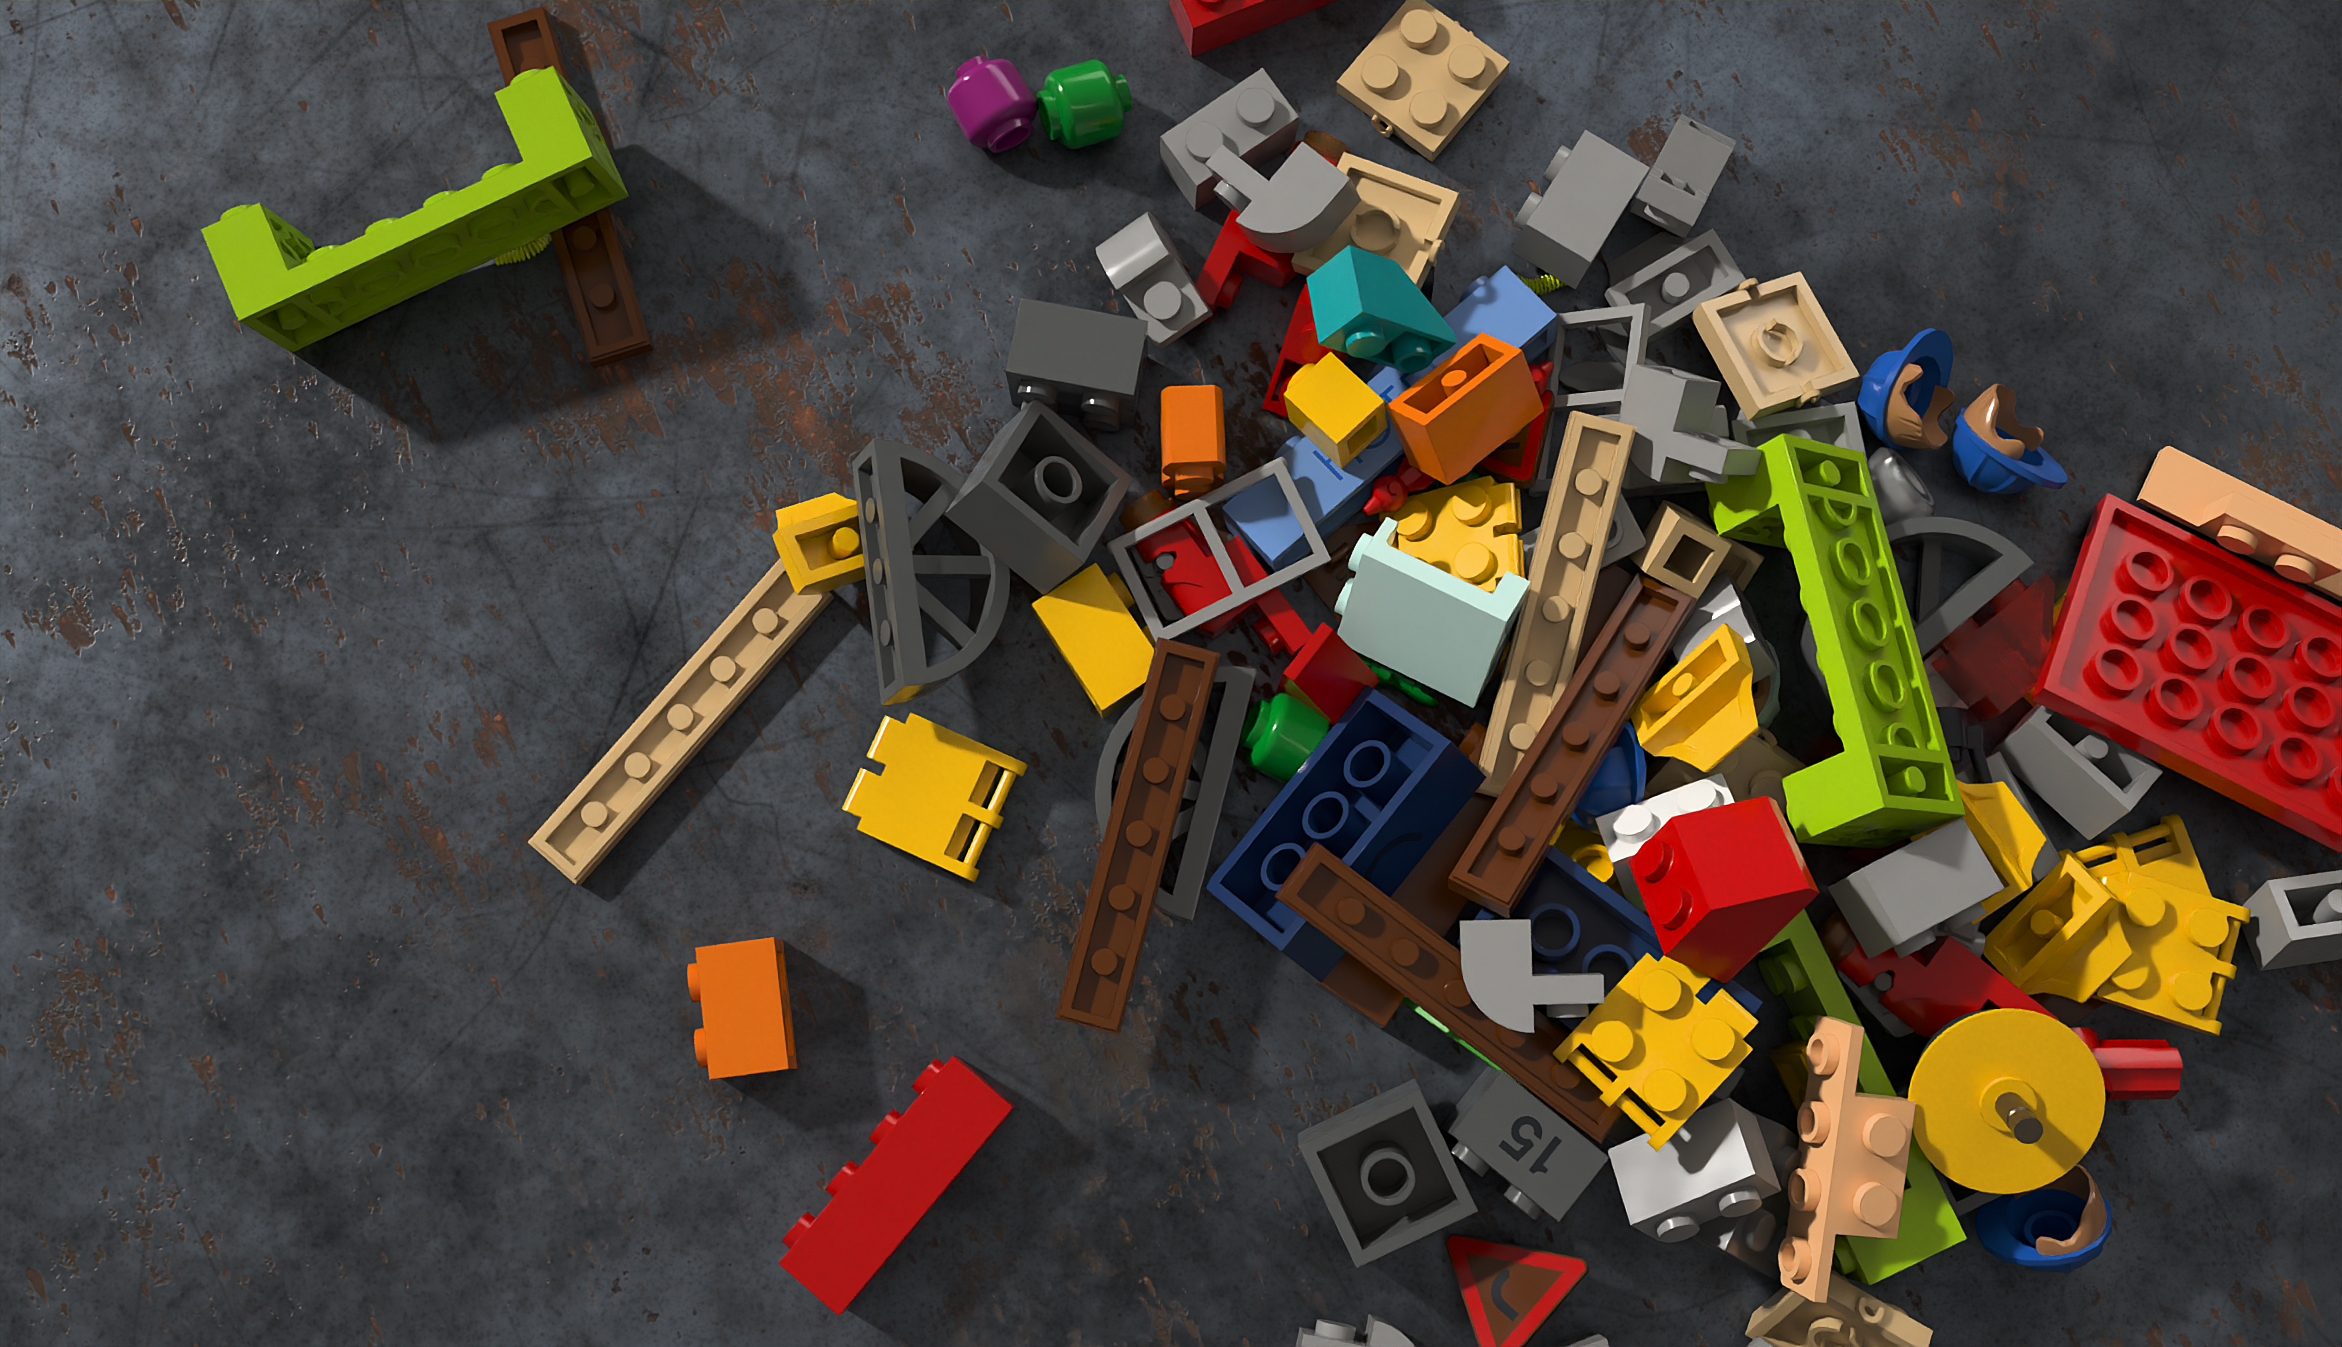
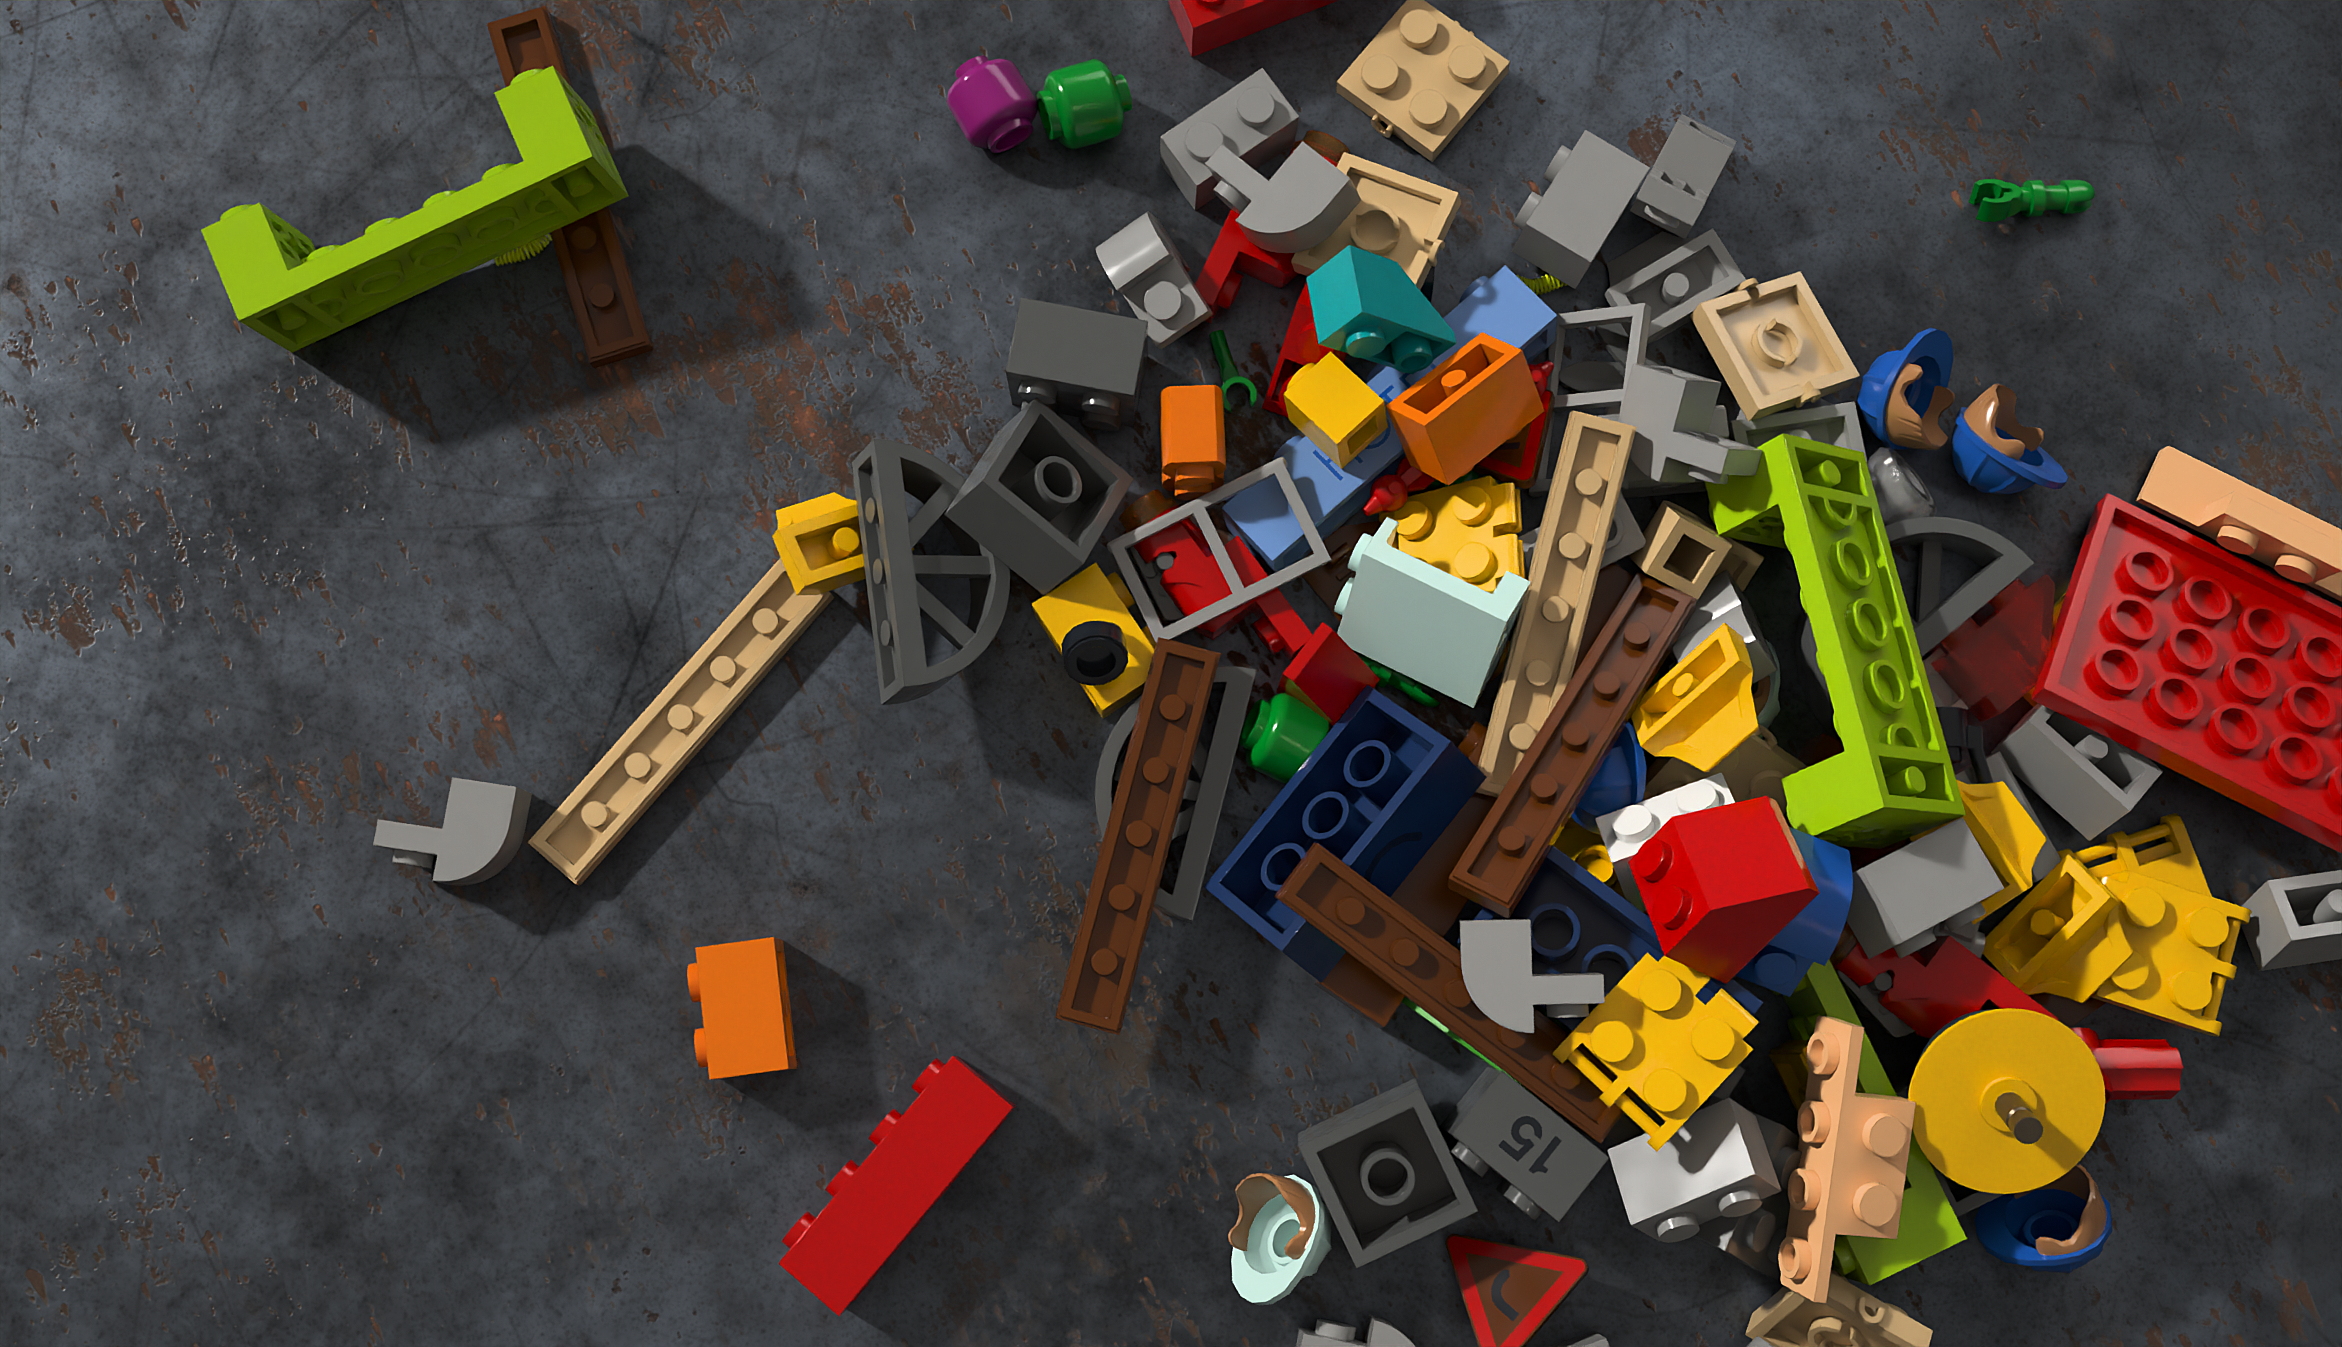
yellow plate [842,712,1028,883] -> none
none -> light grey brick [373,777,532,886]
none -> black tile [1061,620,1128,686]
none -> green hand [1209,330,1257,414]
none -> light aqua piece [1228,1173,1332,1305]
none -> blue brick [1735,826,1853,997]
none -> green piece [1968,179,2095,222]

